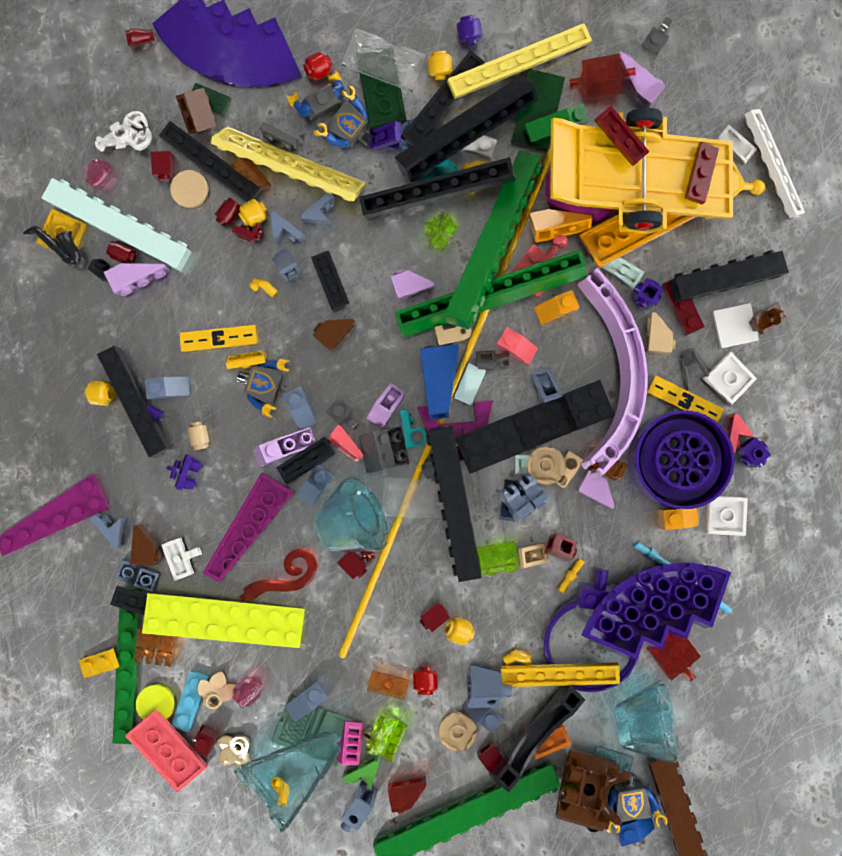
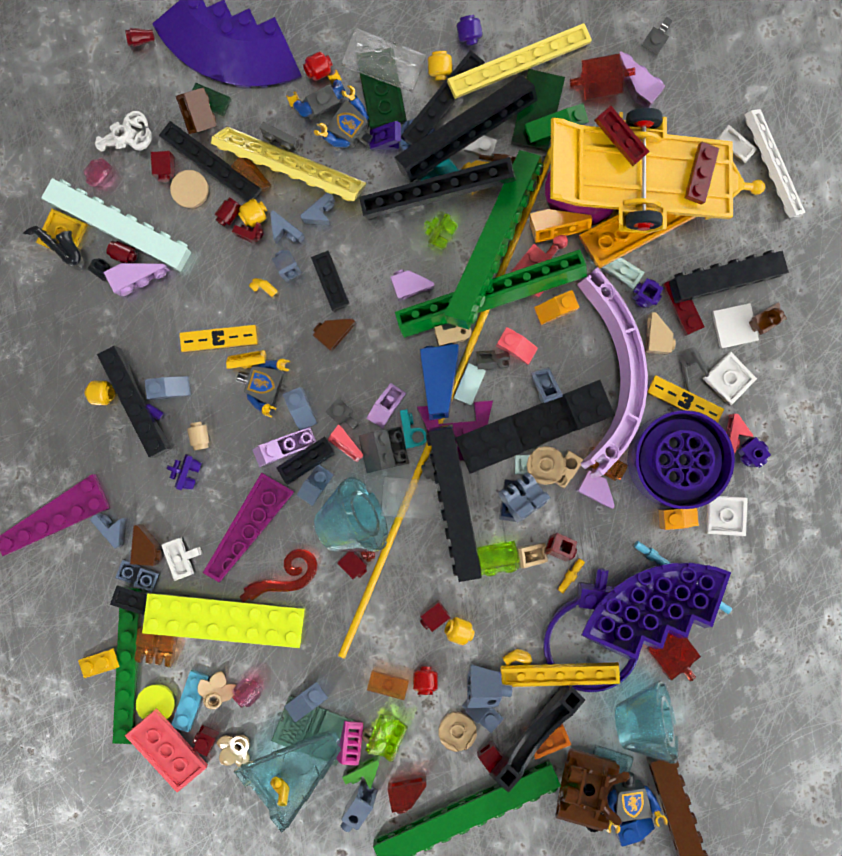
none -> reddish brown hand [479,153,516,165]

